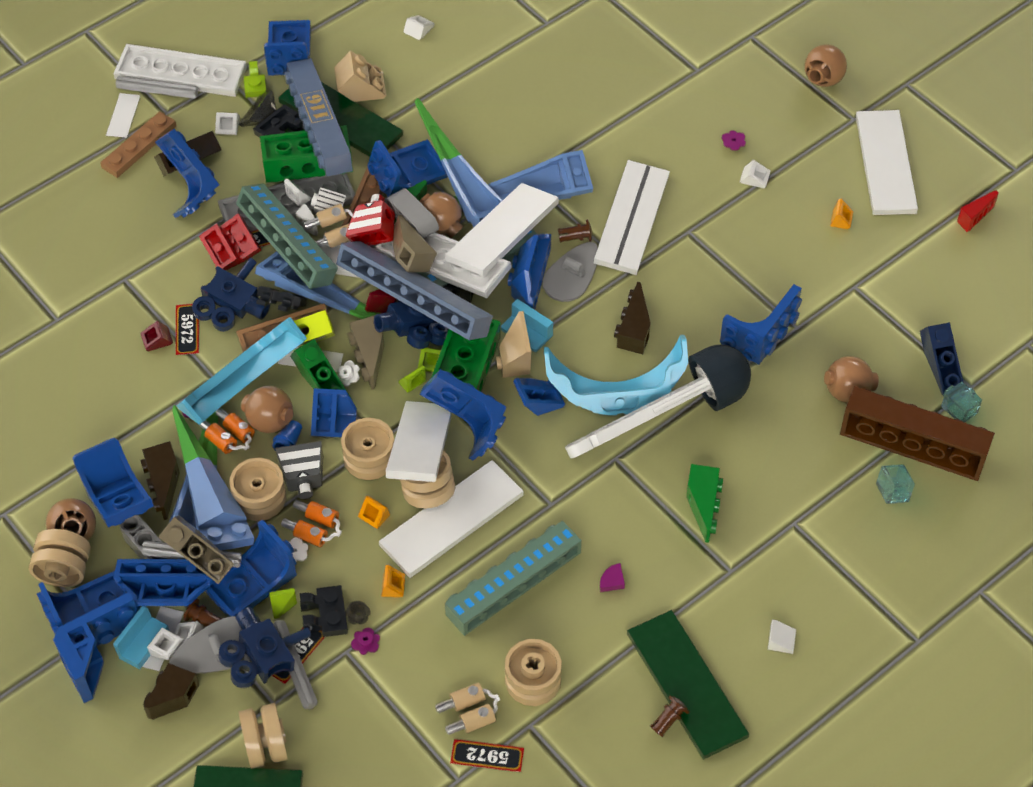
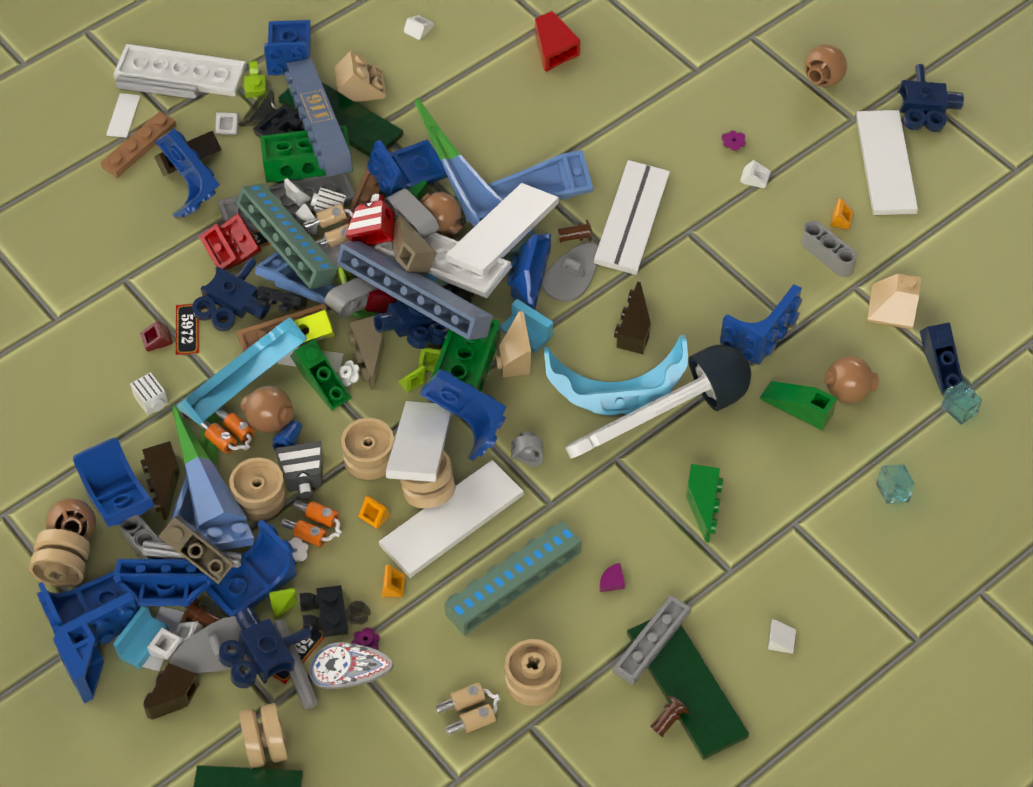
blue slope [311,388,357,438] -> none
sticker [450,739,524,772] -> none
blue slope [513,378,565,416] -> none
reddish brown brick [840,386,995,481] -> none
red slope [957,190,999,232] -> none
none -> white brick [130,372,168,416]
none -> shield [309,642,394,690]
none -> light grey beam [324,277,379,317]
none -> lime slope [337,267,353,285]
none -> light grey piece [511,432,543,467]
none -> red slope [535,11,581,72]
none -> light grey tile [612,595,692,686]
none -> green slope [760,381,837,431]
none -> light grey beam [801,221,857,277]
none -> tan slope [867,273,921,330]
none -> dark blue piece [898,64,964,132]

